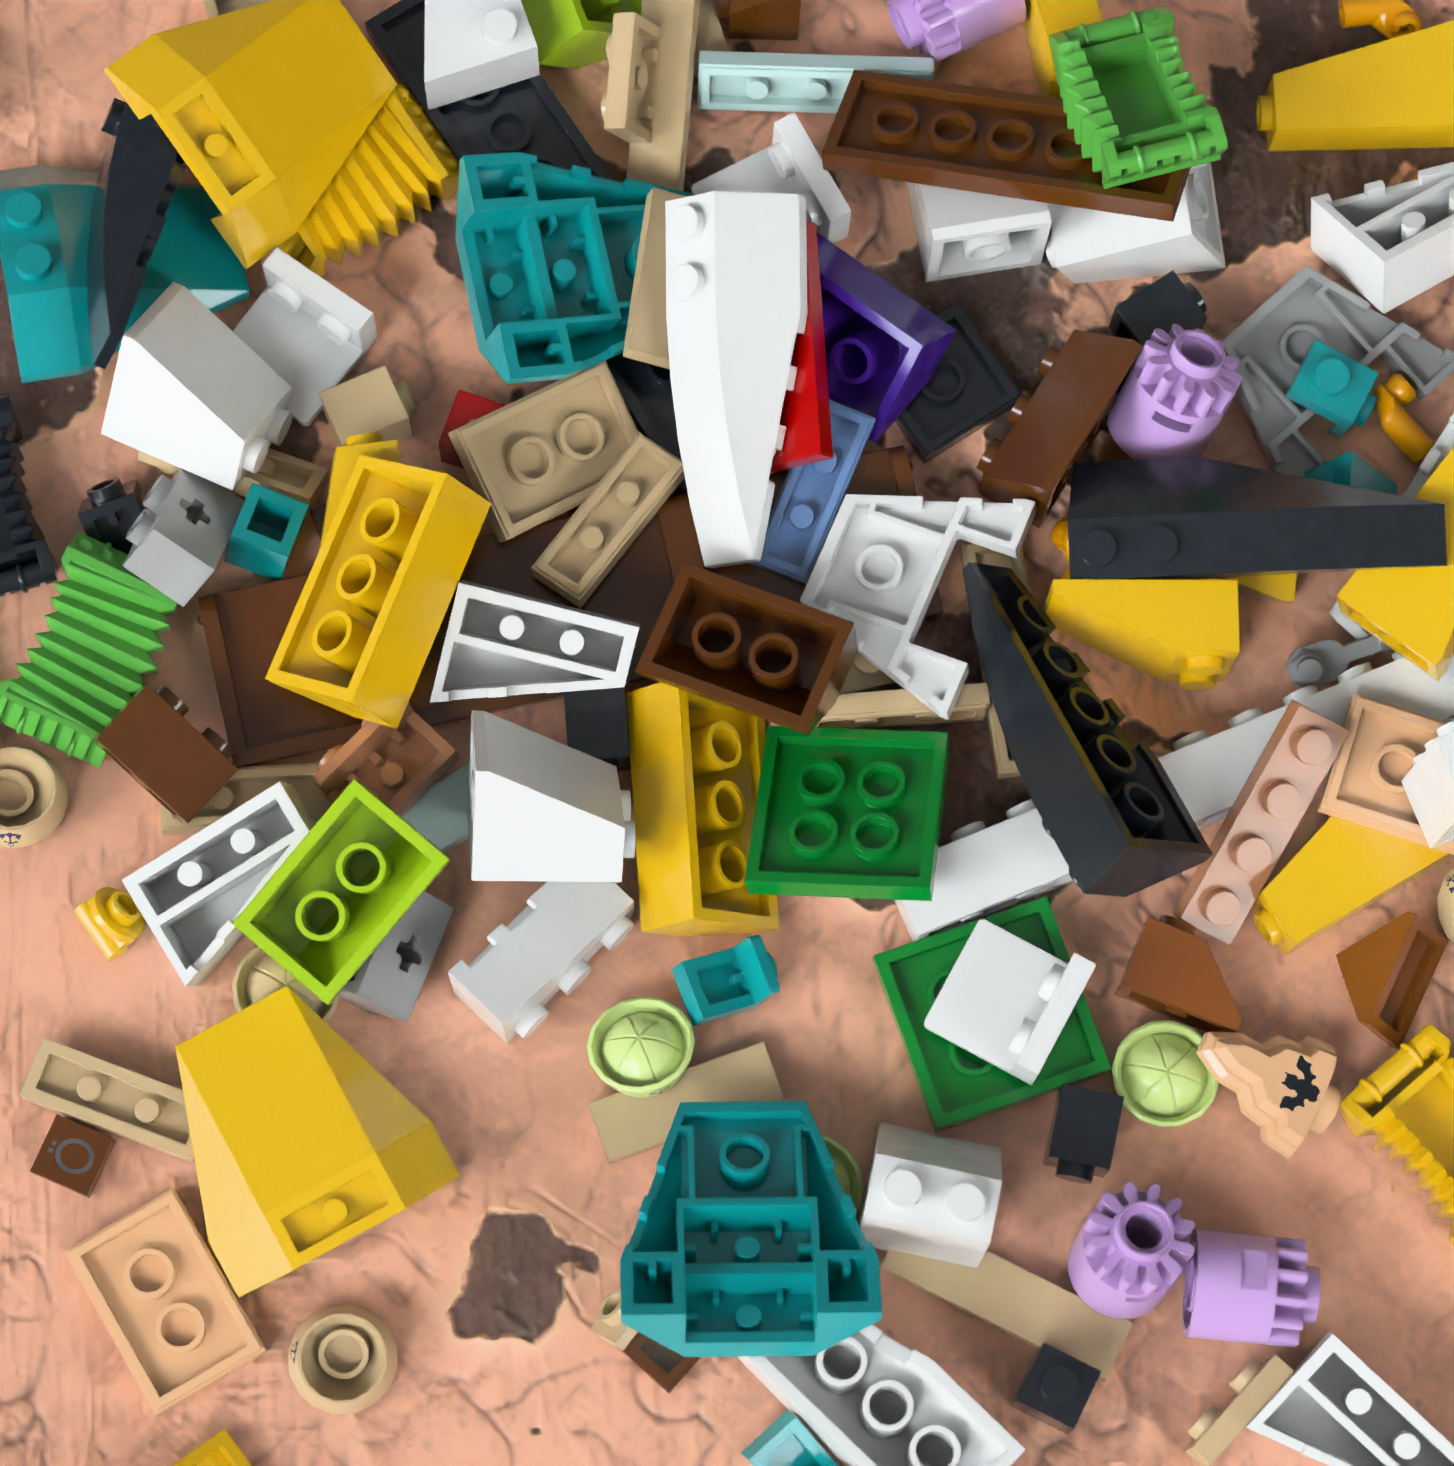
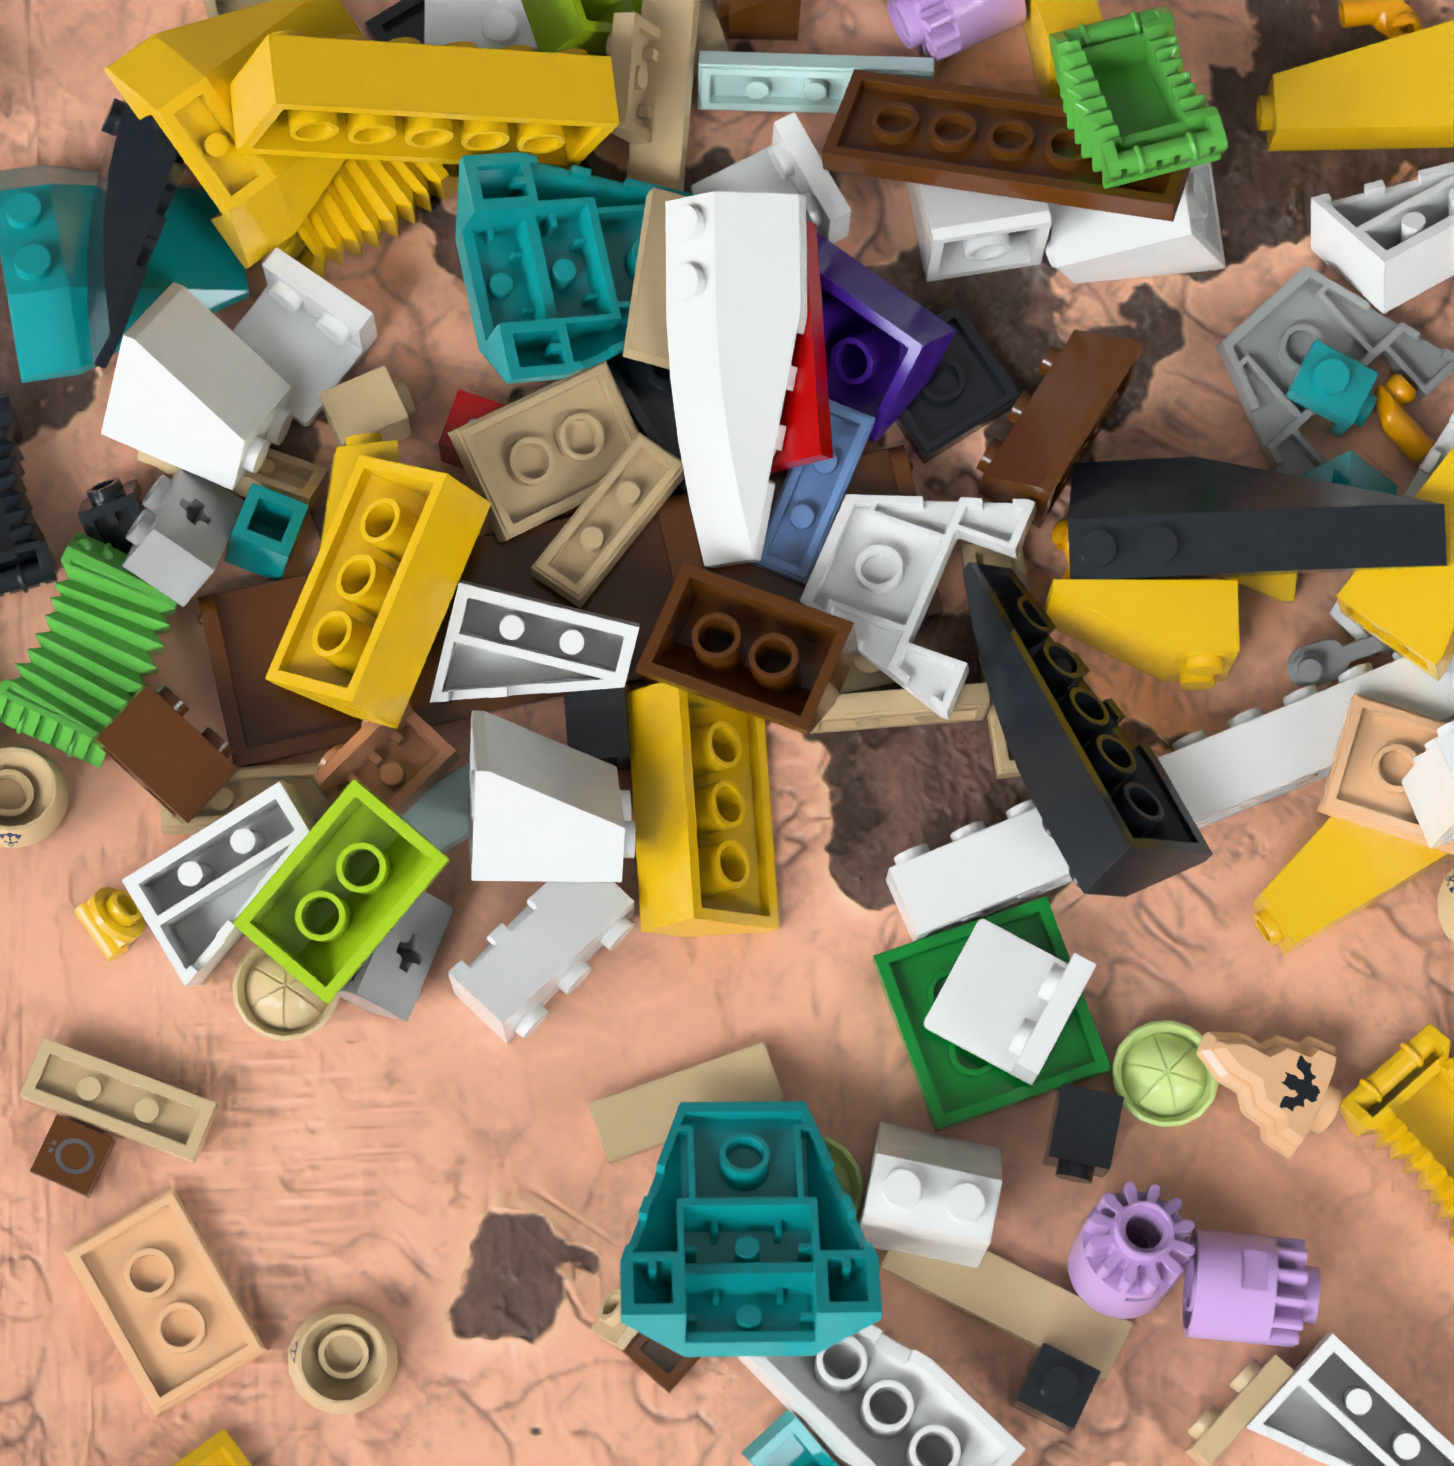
yellow wedge [176,986,460,1297] -> none
yellowish green hat [587,997,695,1098] -> none
teal bracket [671,935,780,1026] -> none
green plate [745,726,950,901] -> none
lavender gear [1107,324,1243,460] -> none
black brick [1109,270,1207,346] -> none
dark orange slope [1115,915,1242,1032] -> none
plate [1172,699,1351,945] -> none
dark orange slope [1336,911,1449,1049] -> none
none -> yellow brick [229,30,620,170]

